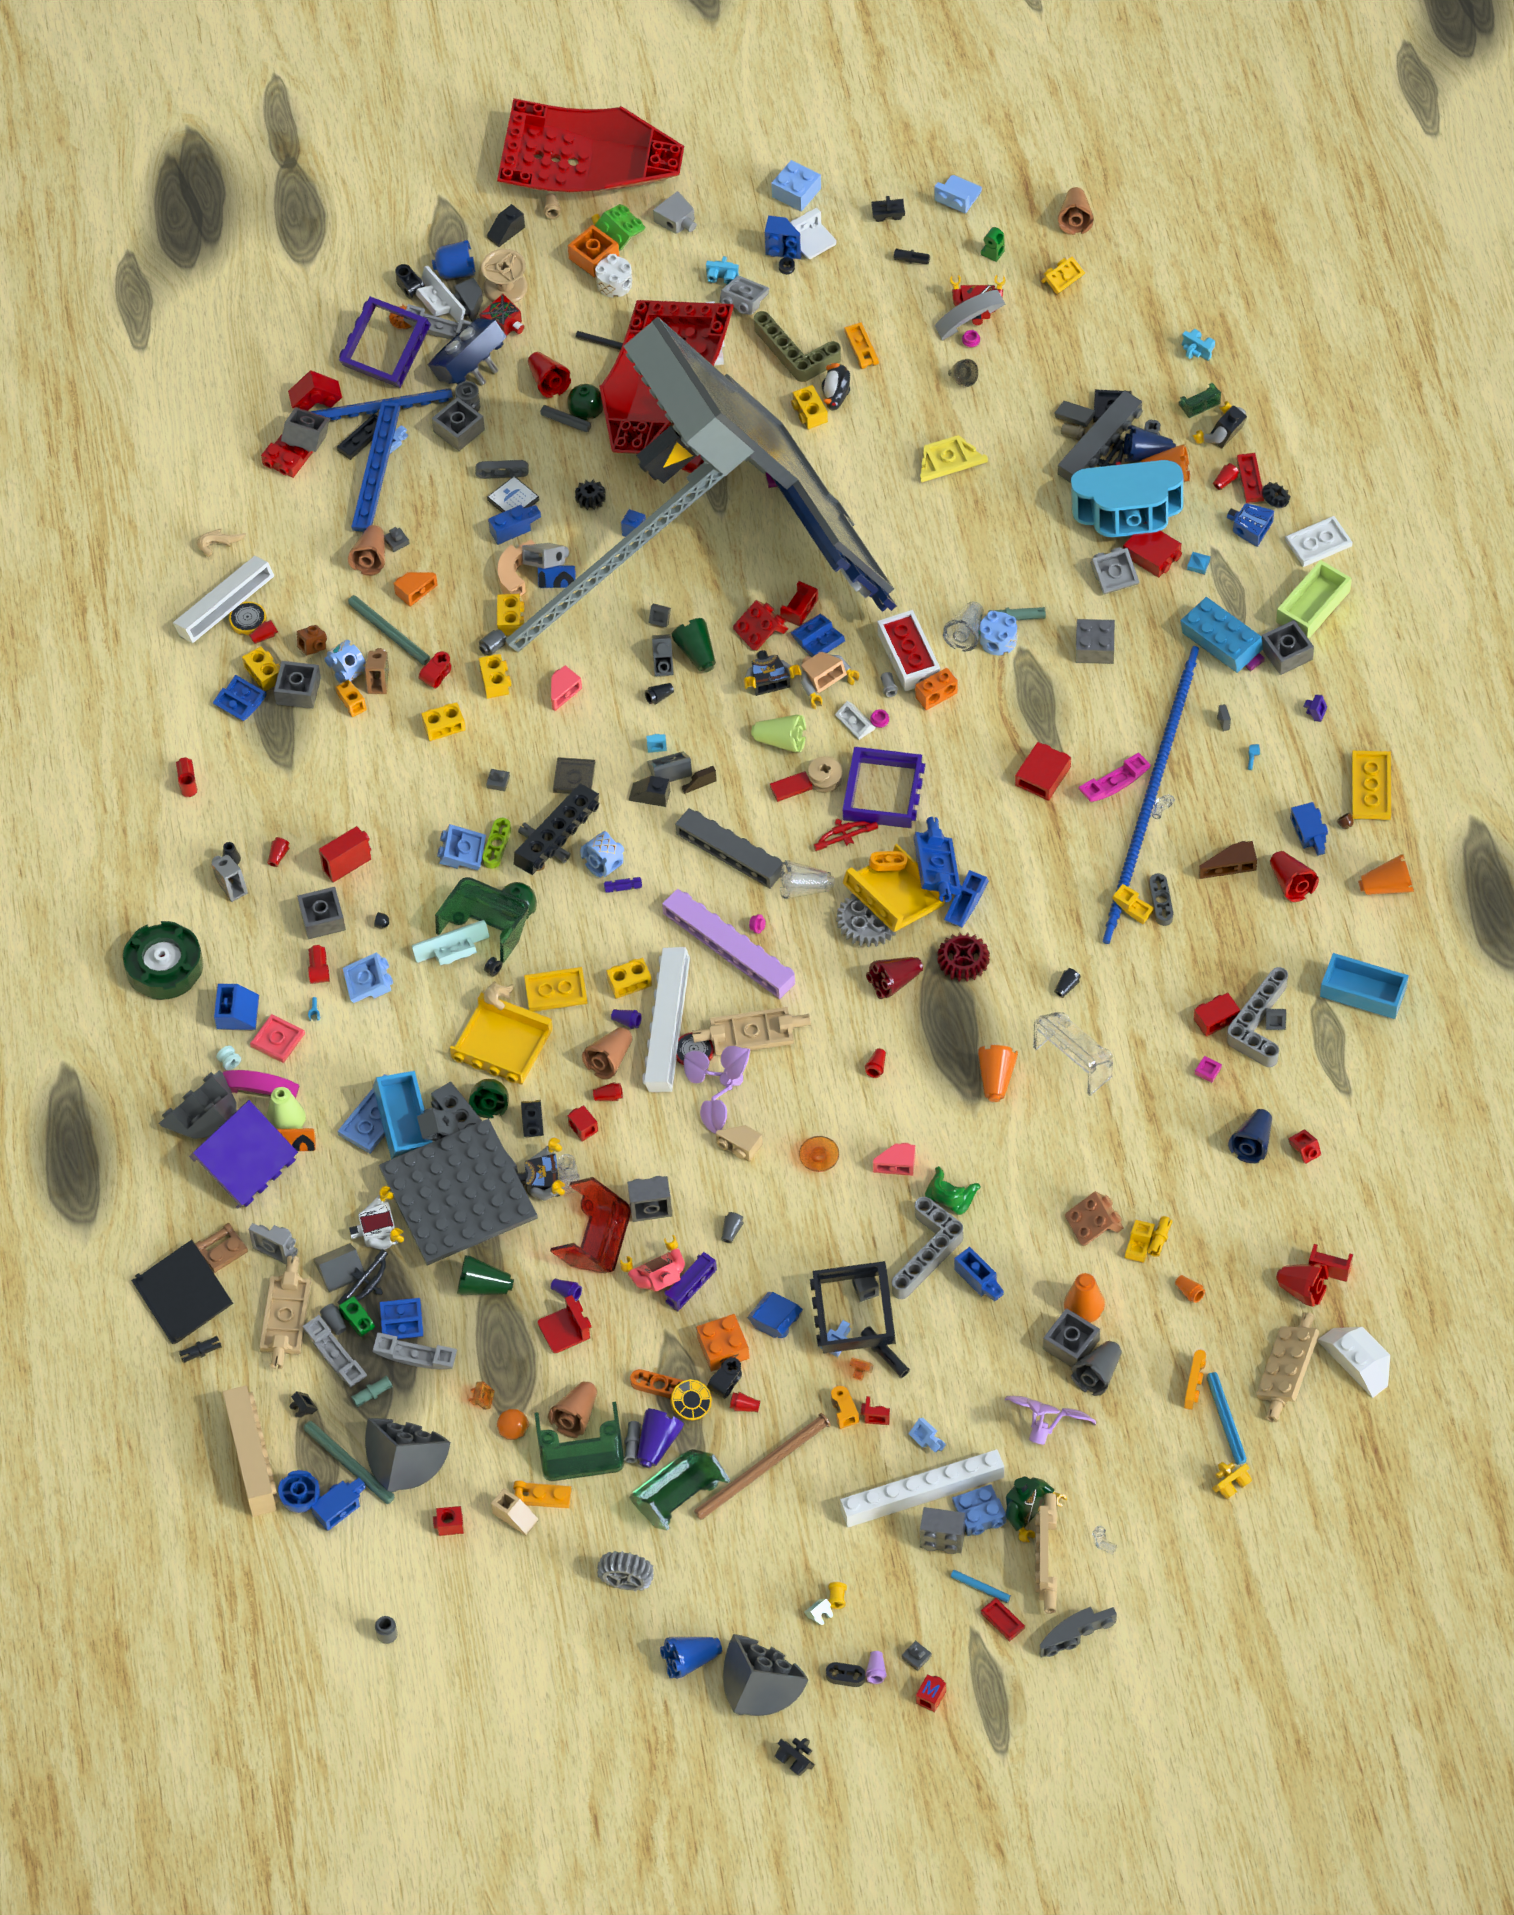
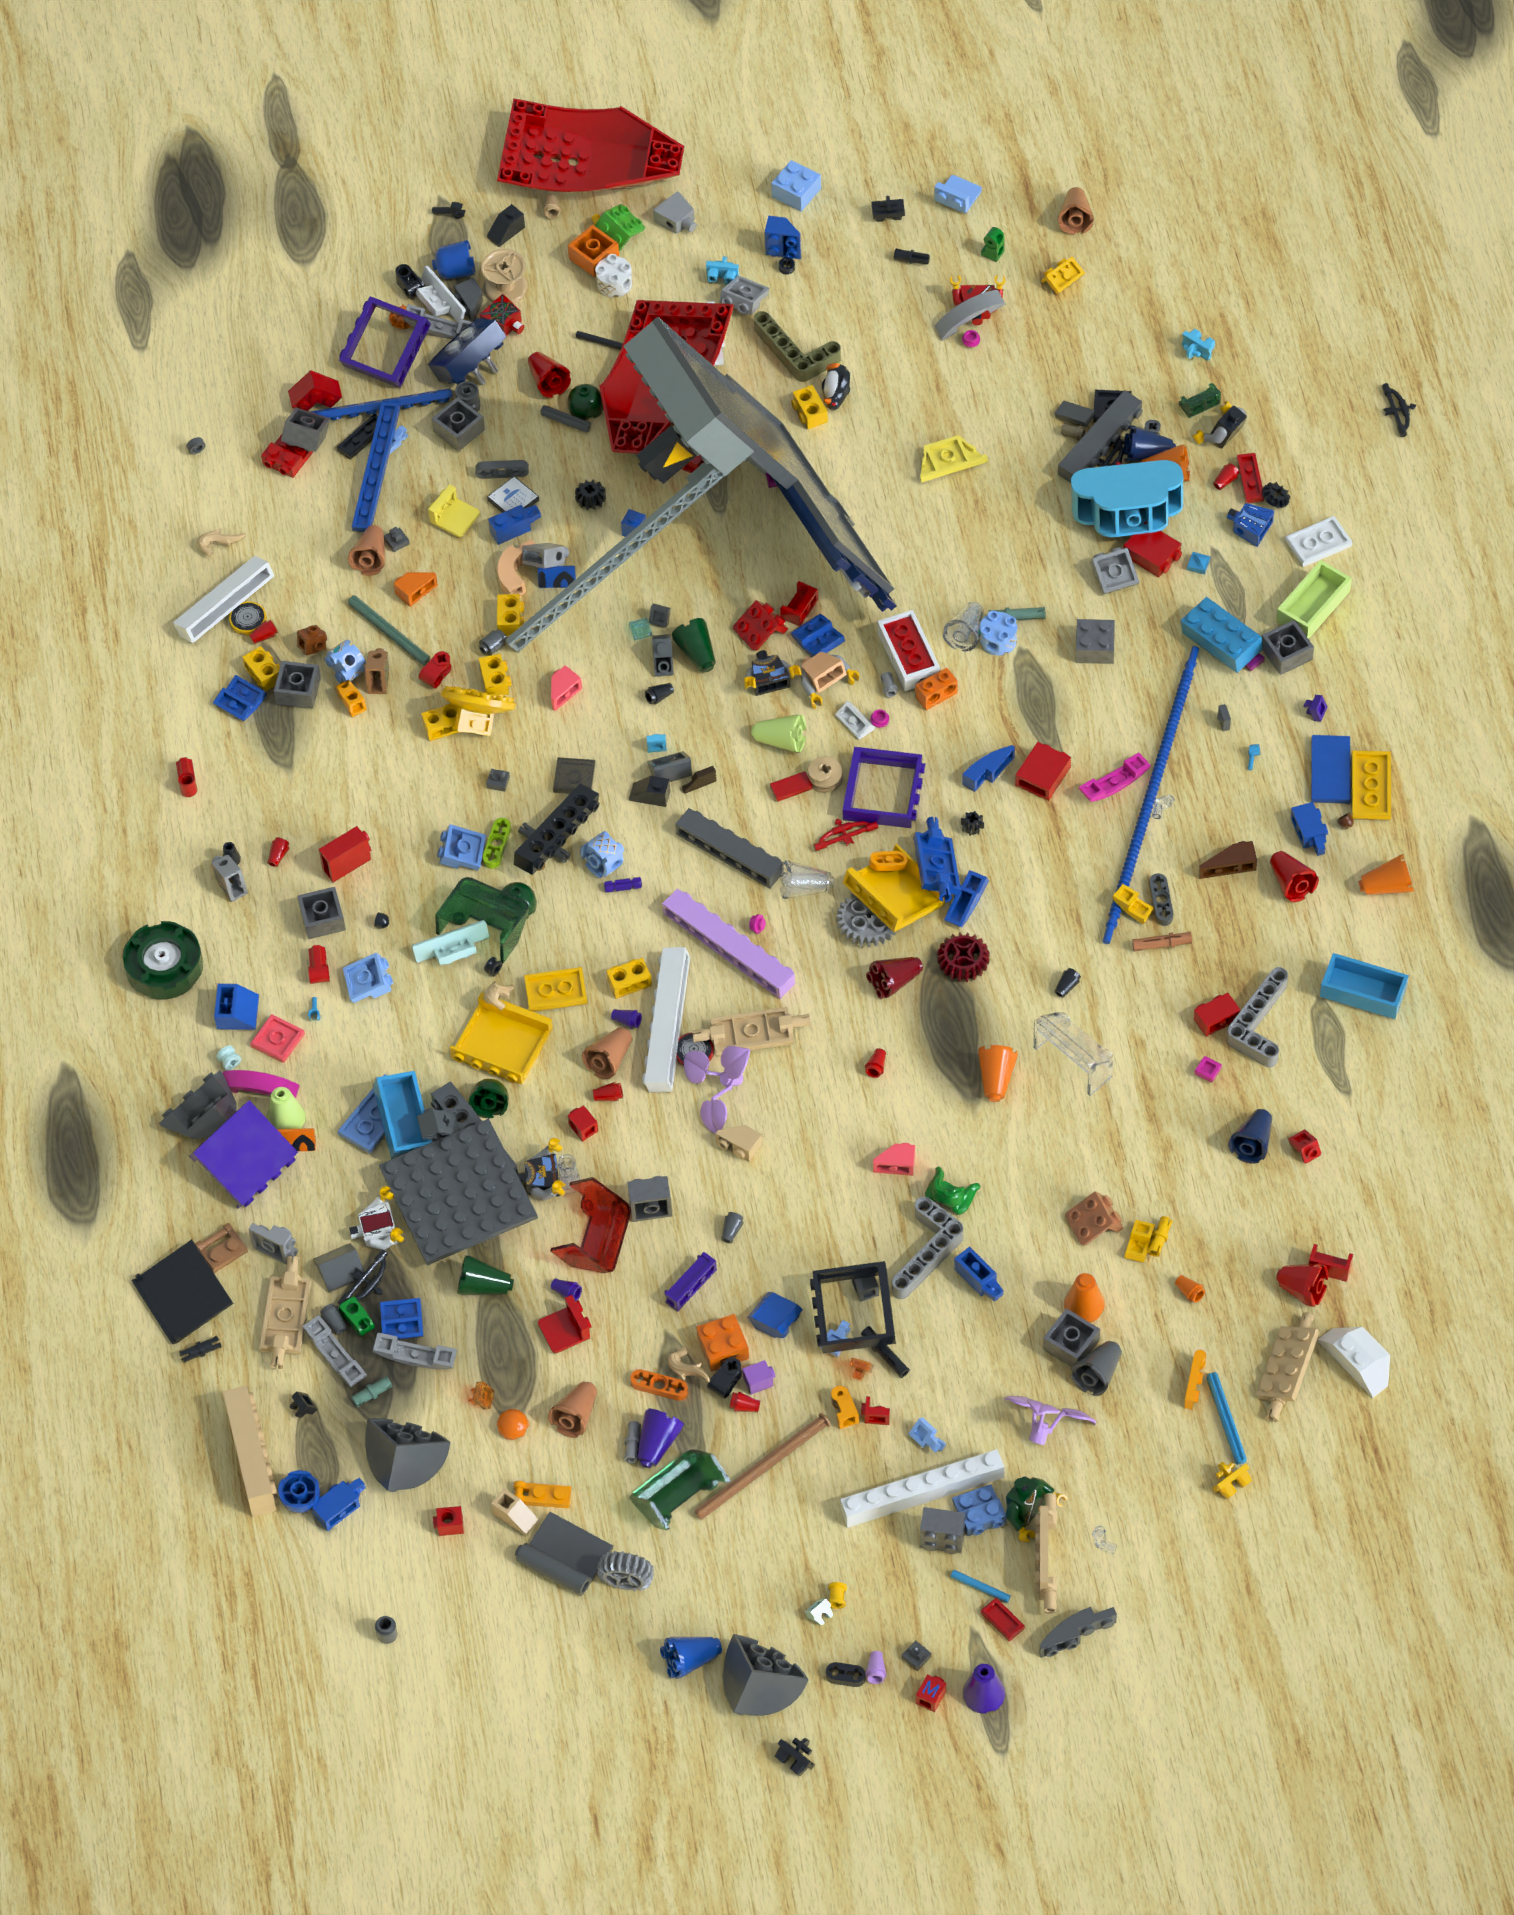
sand green axle [304,1421,395,1504] -> none
black hips [521,1100,544,1137] -> none
clear green windscreen [534,1401,624,1481] -> none
coral torso [620,1235,685,1291] -> none
tile [670,1379,712,1421] -> none
white bracket [790,208,836,259] -> none
clear orange dish [799,1136,839,1172] -> none
light orange plate [844,322,879,369] -> none
clear smoke helmet [948,359,978,387] -> none
dark grey tile [1266,1009,1286,1030] -> none
none -> dark grey tile [186,437,206,454]
none -> light yellow bracket [428,484,480,537]
none -> black bar [432,202,466,219]
none -> yellow bracket [440,686,516,736]
none -> dark grey door [515,1512,614,1596]
none -> clear light blue tile [629,618,652,641]
none -> tan piece [668,1346,710,1382]
none -> medium lavender brick [742,1360,775,1395]
none -> black gear [961,811,984,836]
none -> blue slope [962,745,1015,792]
none -> dark purple cone [963,1664,1005,1714]
none -> nougat pin [1132,931,1192,952]
none -> blue tile [1311,735,1350,804]
none -> black piece [1382,383,1416,437]

